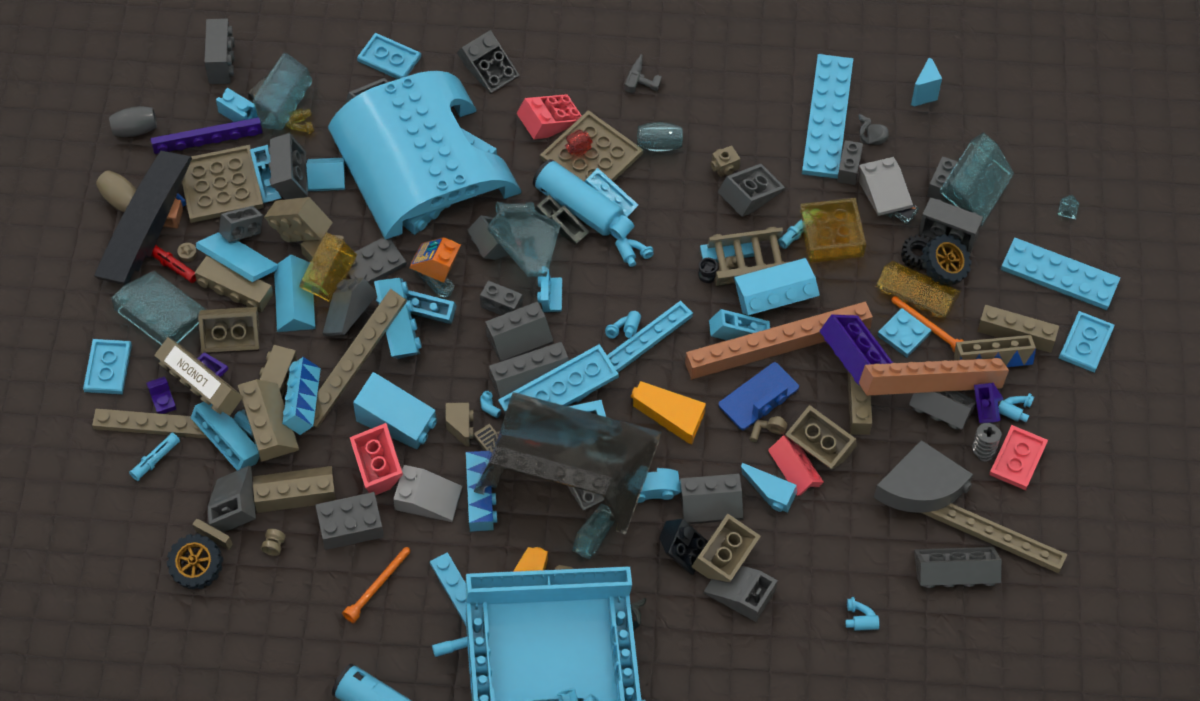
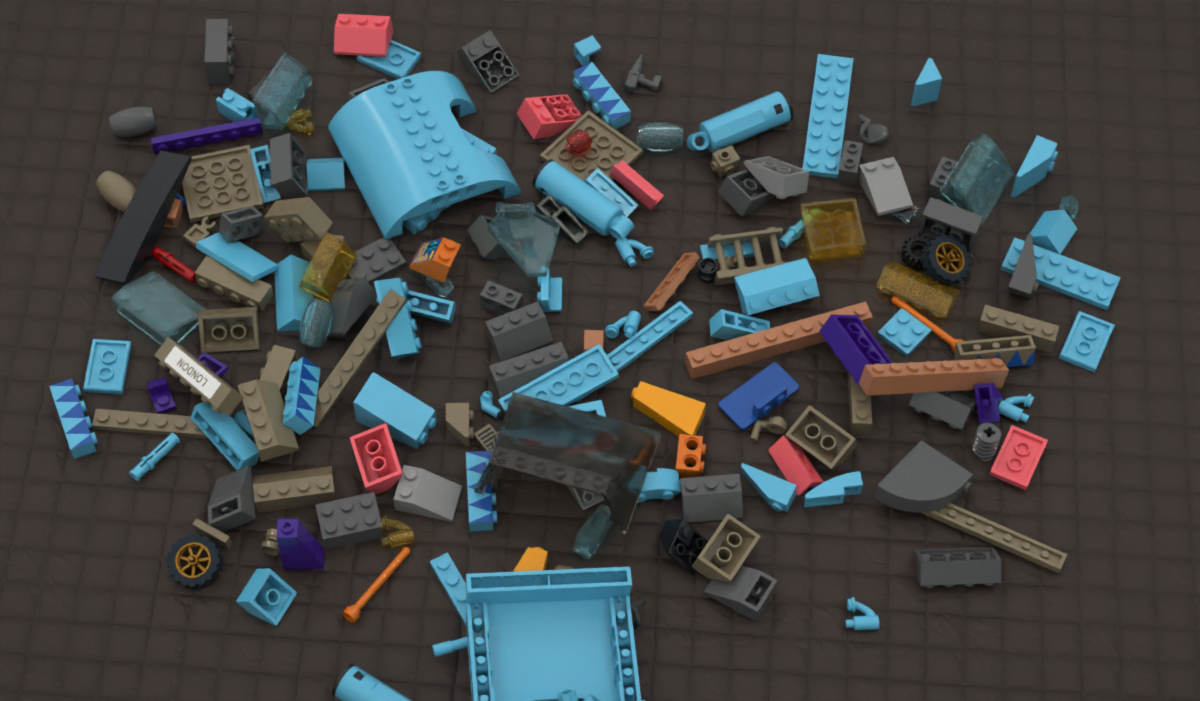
dark tan tile [177,243,197,262] -> none
none -> medium azure brick [49,379,98,459]
none -> dark tan plate [183,216,217,248]
none -> medium azure slope [236,568,297,626]
none -> dark purple slope [277,519,325,570]
none -> clear light blue piece [299,298,333,348]
none -> coral slope [334,14,394,57]
none -> clear yellow plant [380,515,415,547]
none -> medium azure brick [573,62,631,130]
none -> medium azure panel [574,35,601,66]
none -> nougat brick [584,330,604,352]
none -> coral panel [610,160,664,210]
none -> nougat plate [643,252,700,311]
none -> orange brick [676,434,706,478]
none -> medium azure piece [687,90,794,153]
none -> light grey slope [744,156,810,199]
none -> medium azure slope [804,471,863,508]
none -> dark grey slope [1008,233,1039,300]
none -> medium azure slope [1011,135,1058,198]
none -> medium azure slope [1030,210,1077,255]

